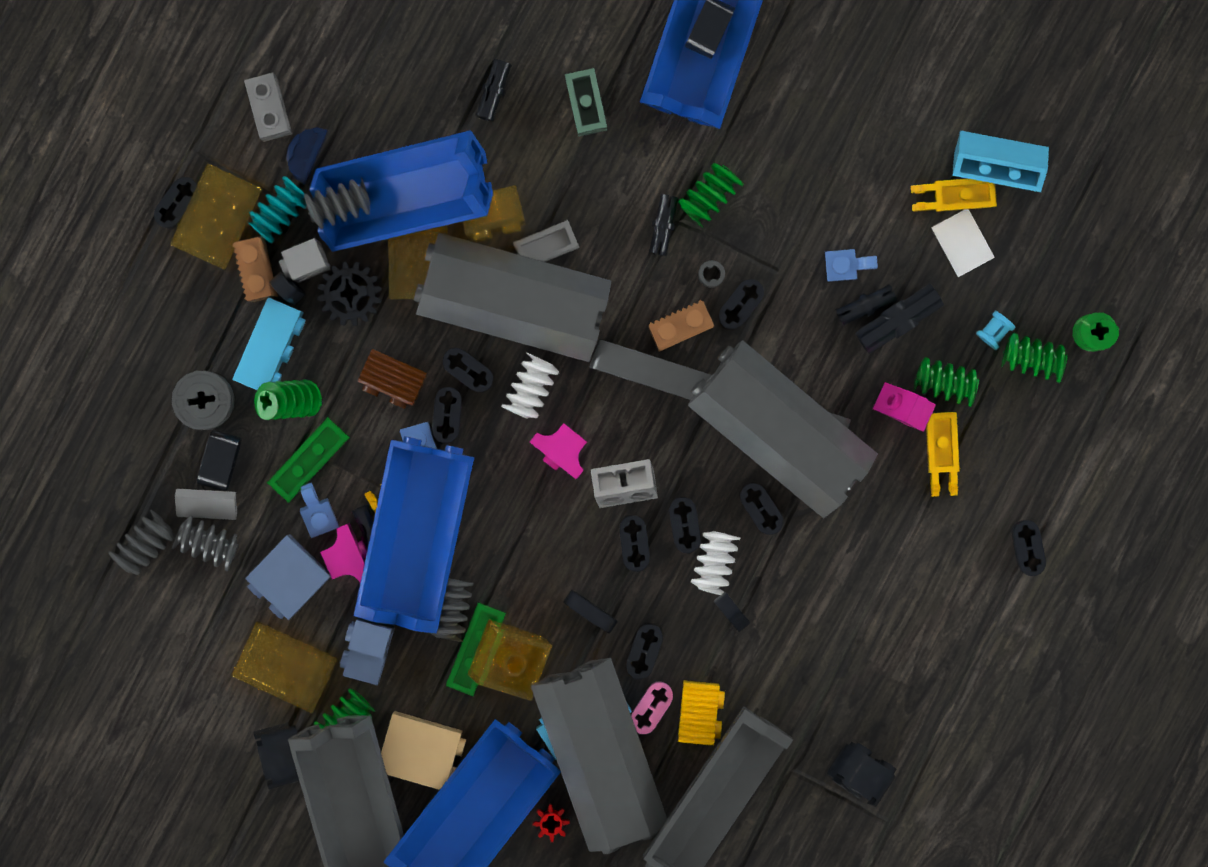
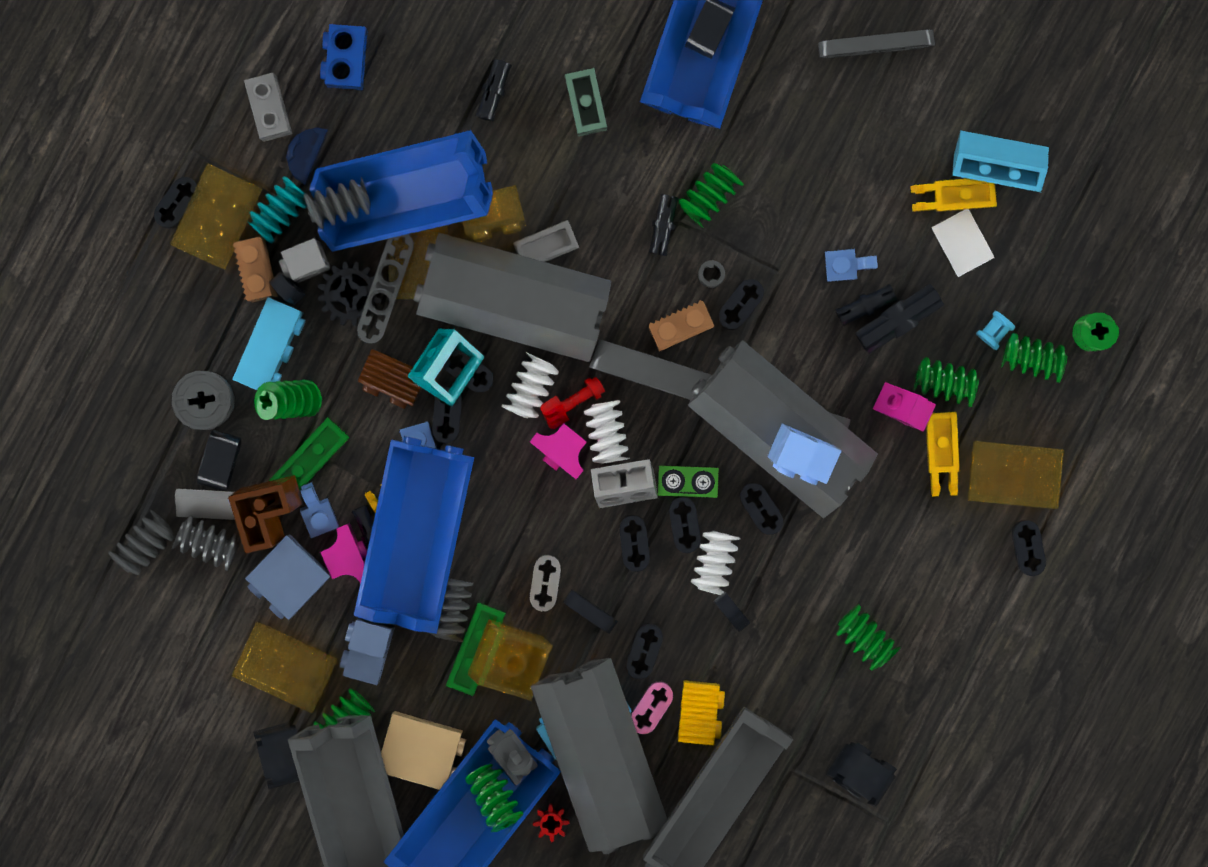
none -> reddish brown brick [228,475,303,553]
none -> blue brick [320,24,368,90]
none -> dark grey beam [357,234,414,344]
none -> teal tile [407,328,484,406]
none -> green piece [465,764,524,832]
none -> dark grey hips [487,729,538,786]
none -> light grey beam [530,555,561,612]
none -> red hinge [540,377,605,429]
none -> white piece [584,400,630,464]
none -> tile [658,466,719,498]
none -> light blue brick [767,423,841,485]
none -> dark grey beam [818,30,935,58]
none -> green piece [836,604,901,671]
none -> clear yellow plate [968,441,1064,509]

